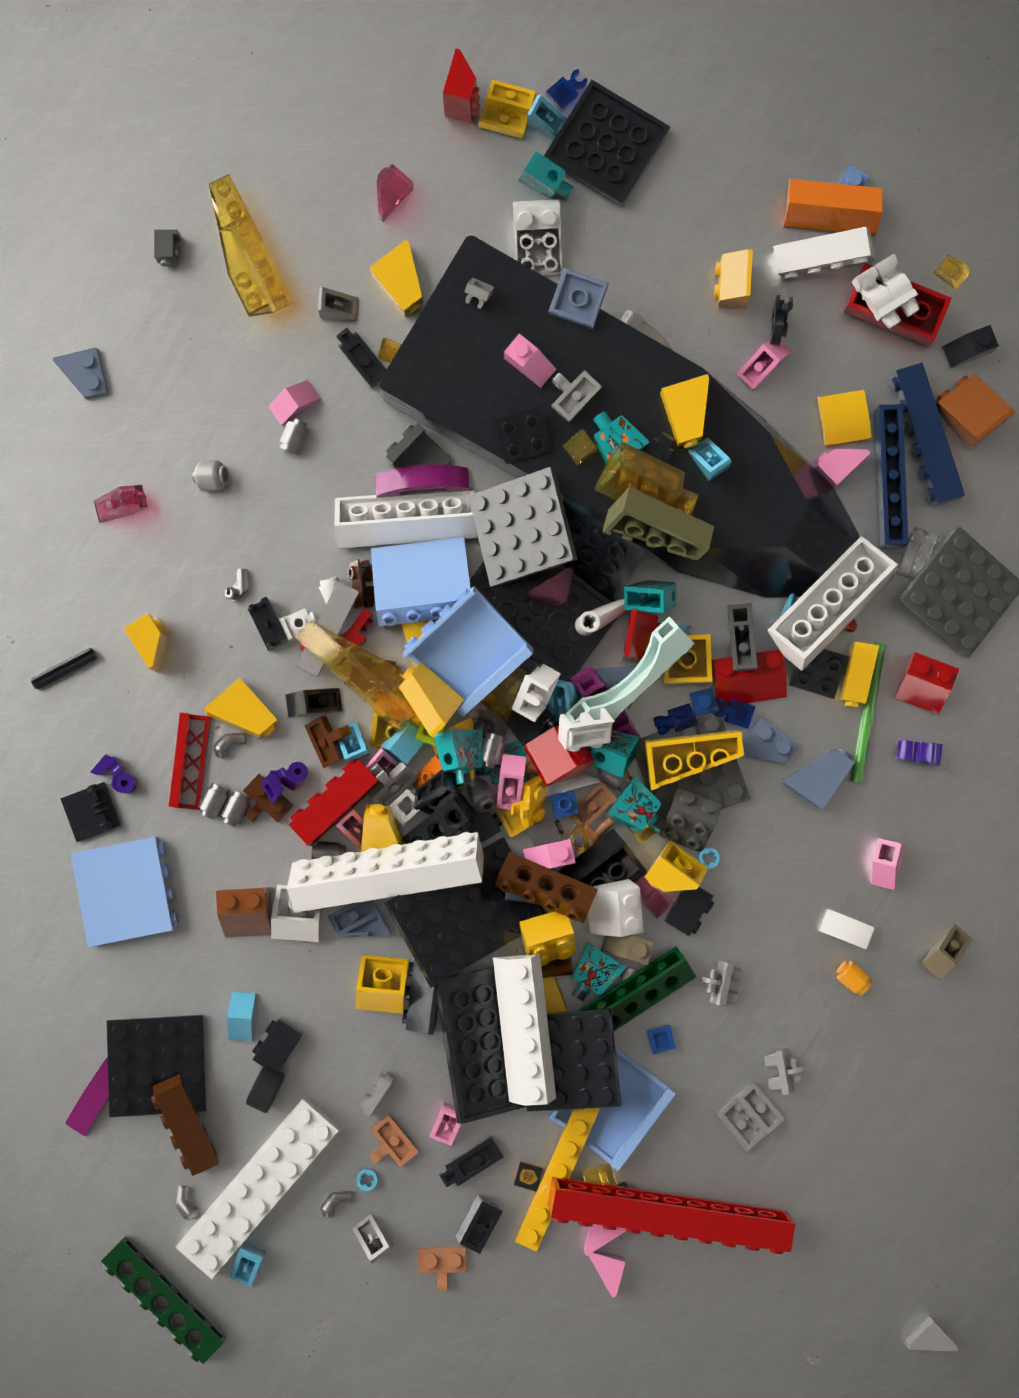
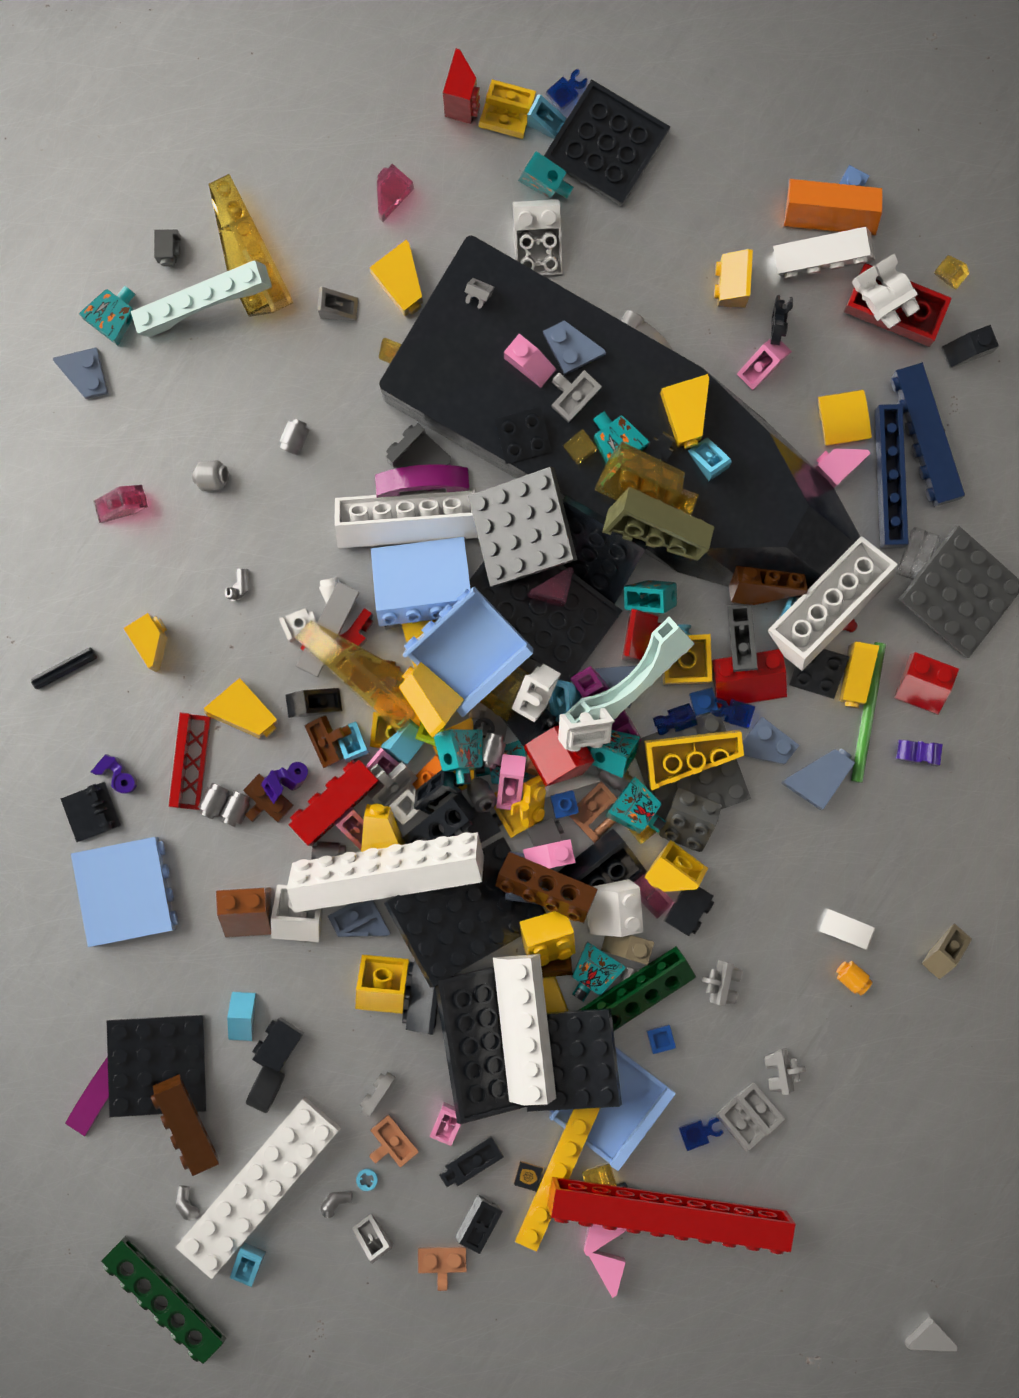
flat silver arm [214,733,246,758] -> none
black hinge [248,597,288,651] -> none
bright pink slope [269,380,320,425] -> none
black hinge [336,328,387,388] -> none
reddish brown hinge [348,559,375,609] -> none
sand blue tile [548,268,609,329] -> none
clear yellow plate [570,824,589,853] -> none
white piece [575,599,626,636] -> none
medium azure bush [698,848,720,869] -> none
bright pink slope [872,838,907,890] -> none
dark orange slope [936,374,1015,450] -> none
none -> teal torso [79,286,136,346]
none -> light aqua arch [131,260,272,337]
none -> sand blue wing [543,320,606,375]
none -> clear blue plate [678,1117,724,1151]
none -> reddish brown slope [729,566,808,605]

